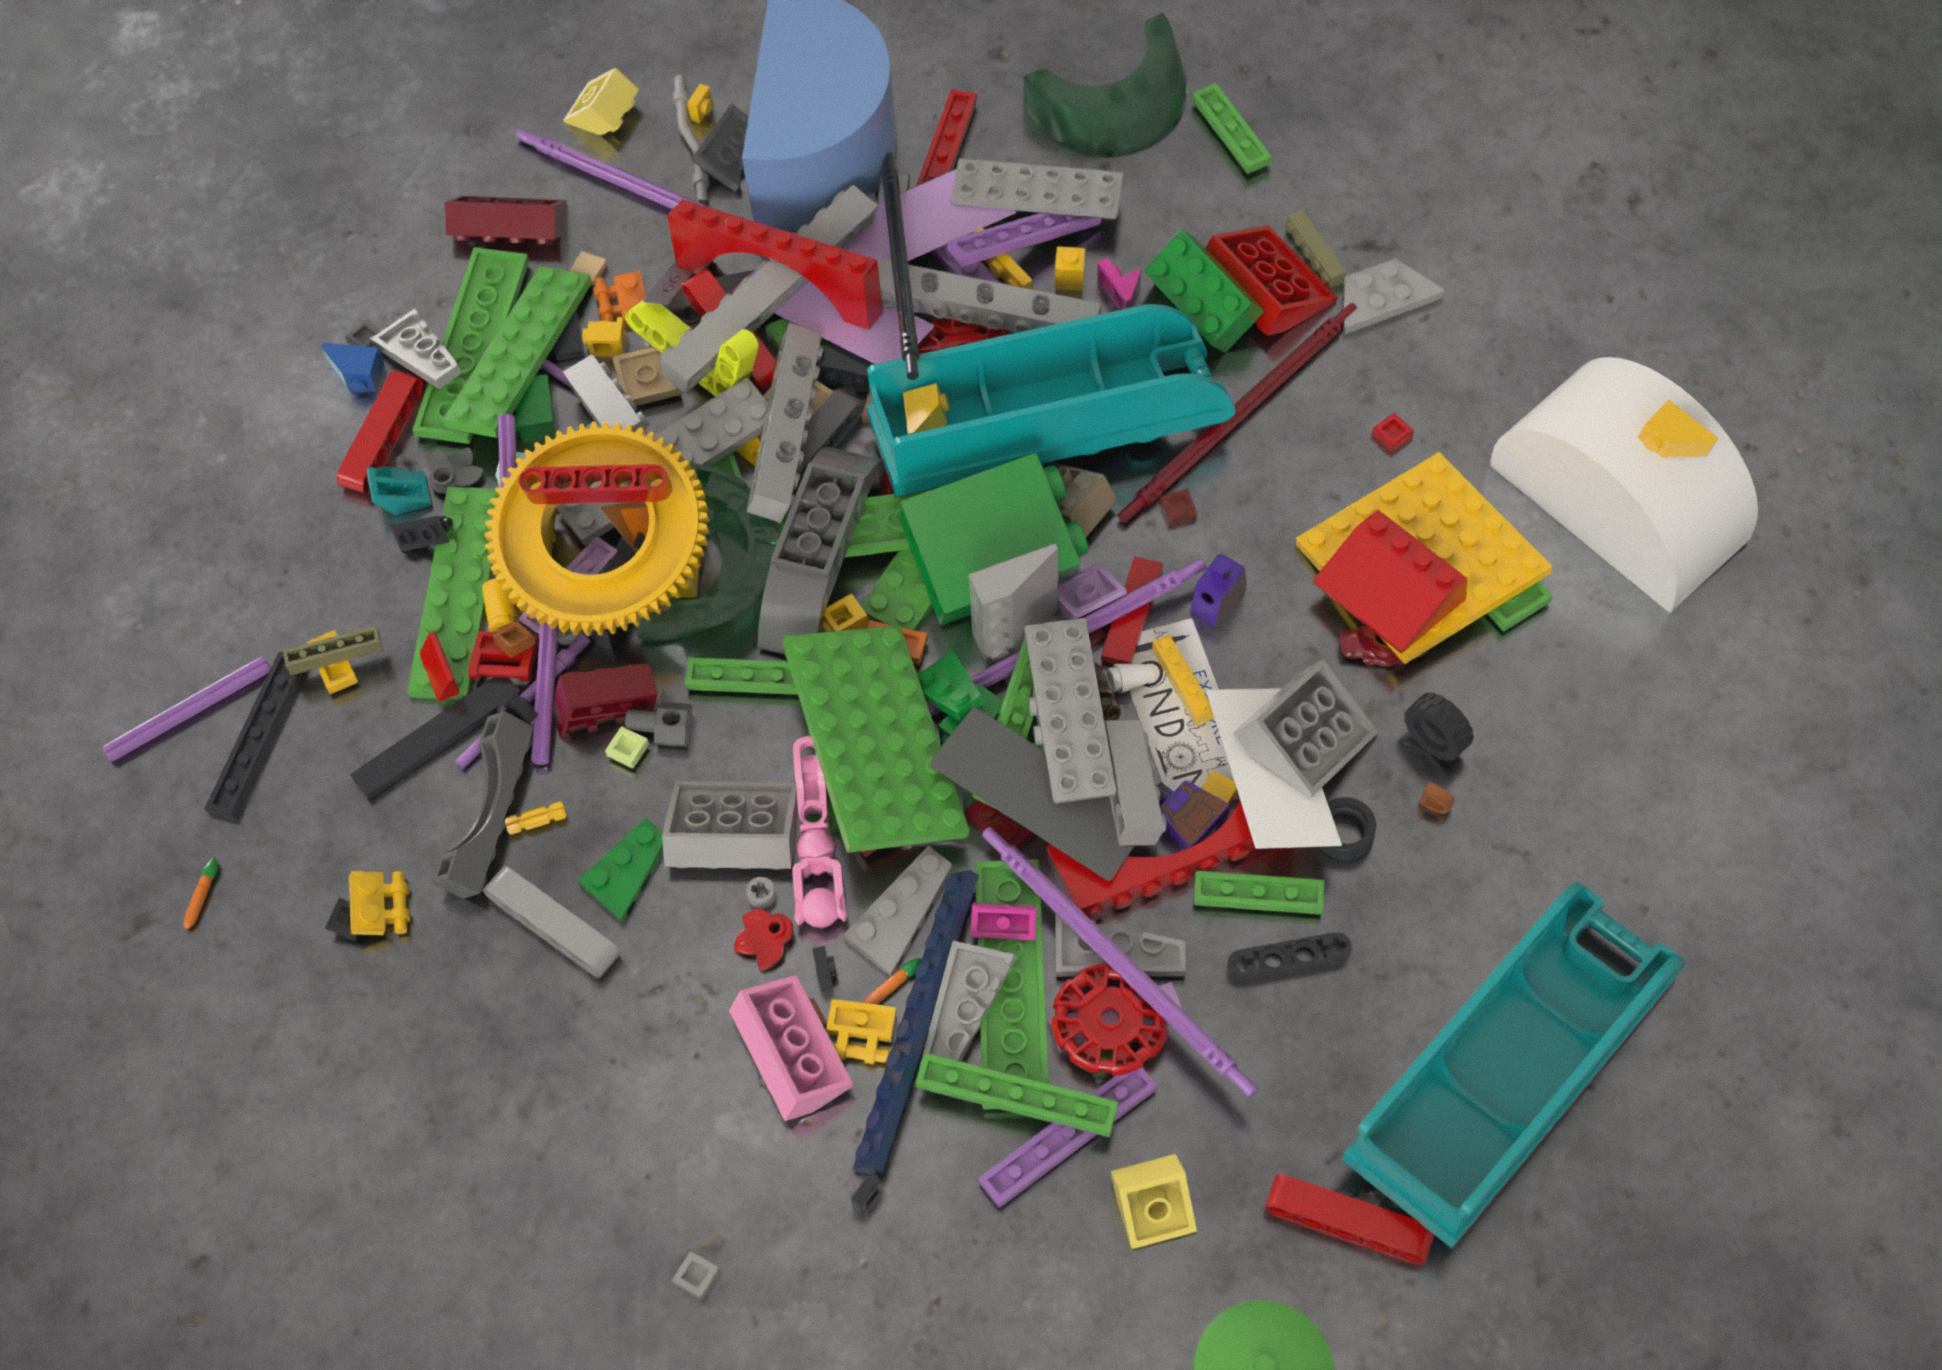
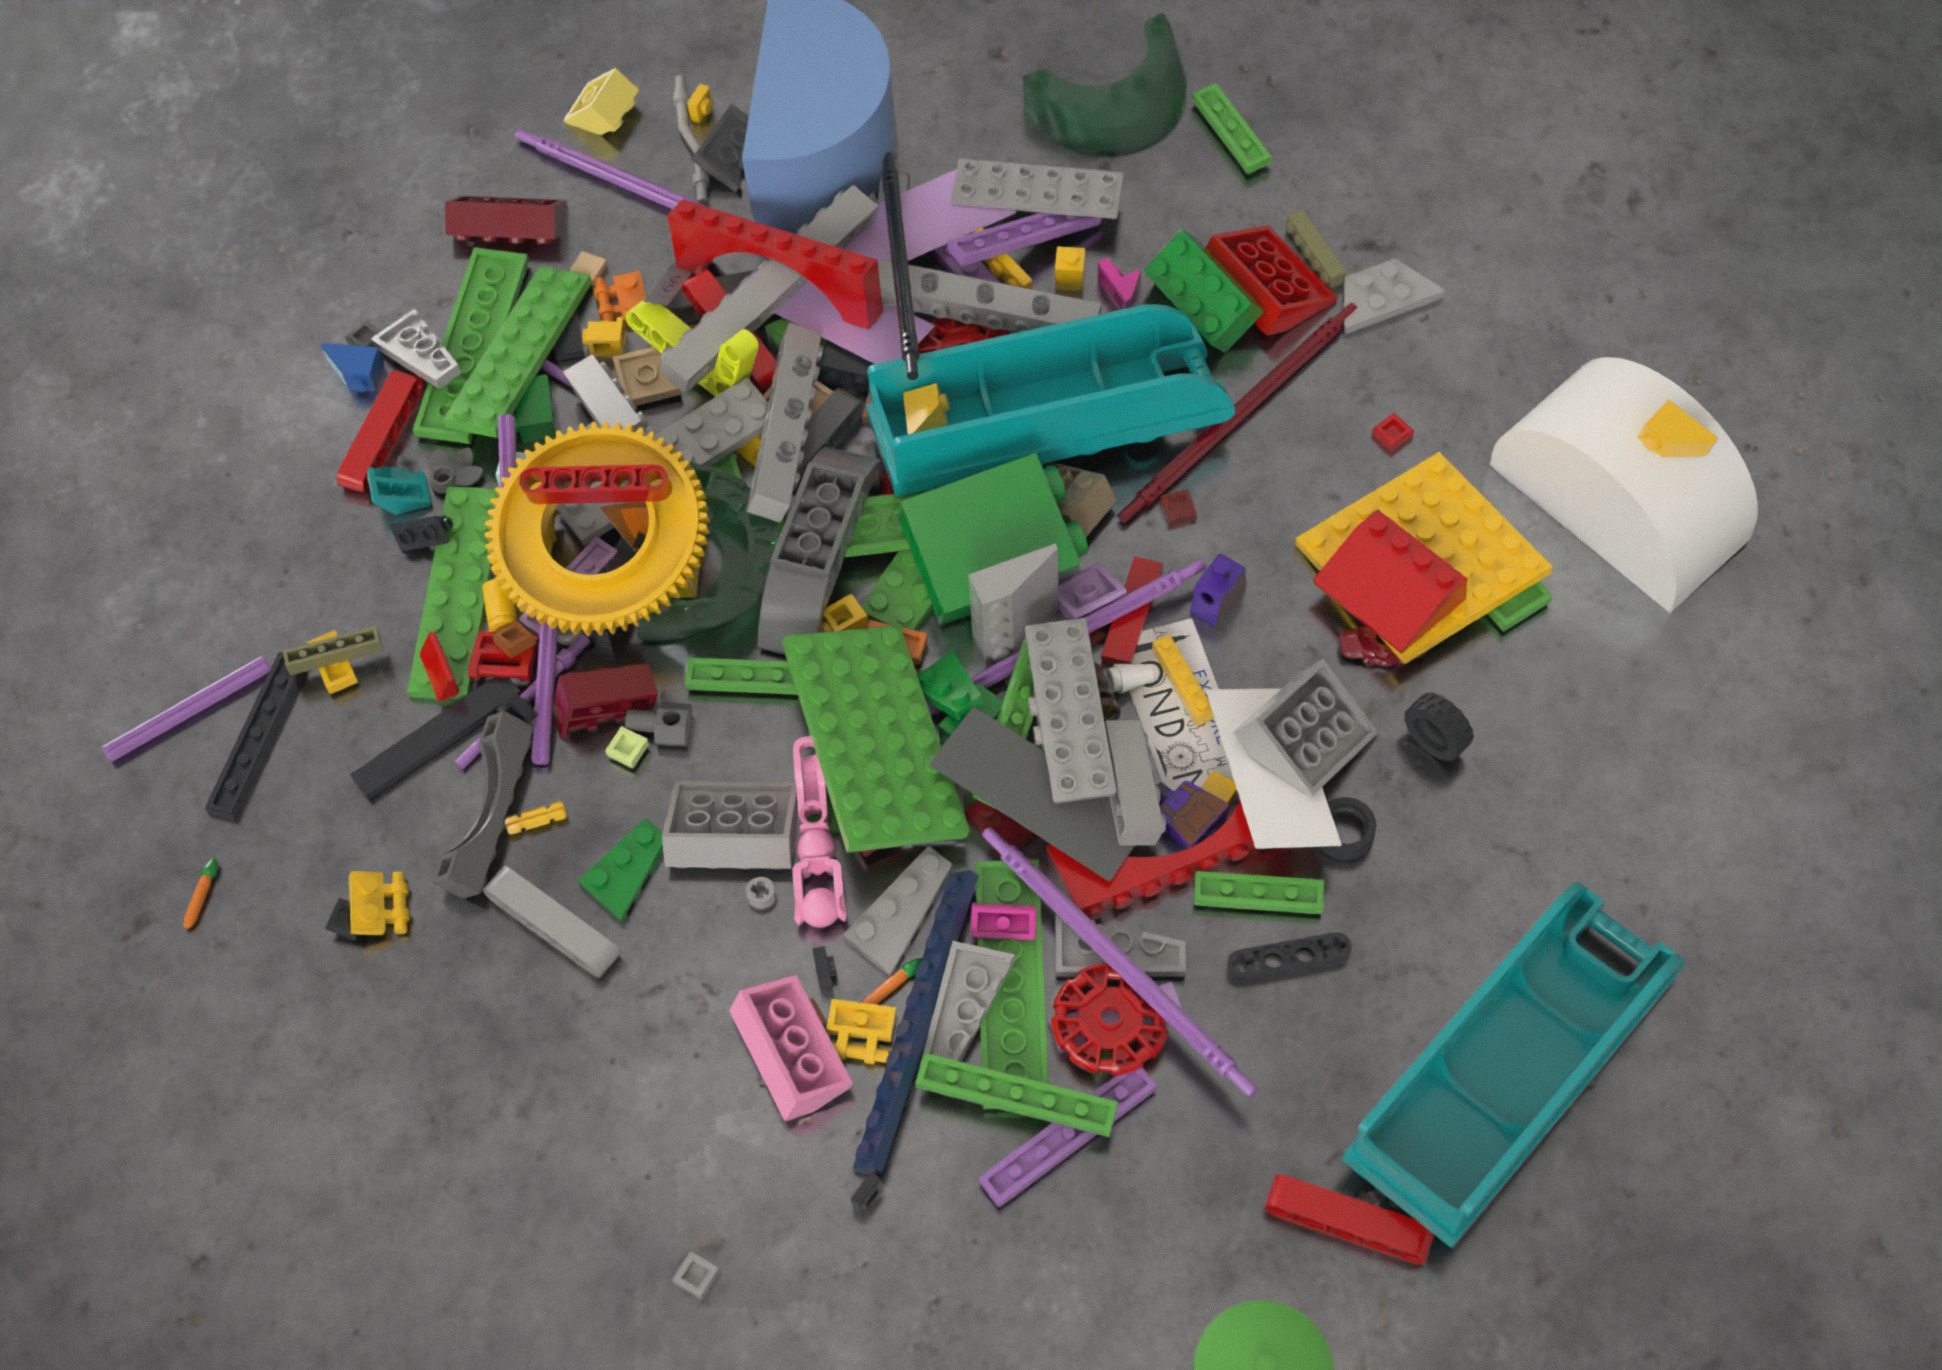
red plate [734,909,794,971] -> none
red plate [915,89,977,187] -> none
light yellow slope [1111,1154,1197,1249] -> none
dark orange tile [1419,781,1455,814] -> none

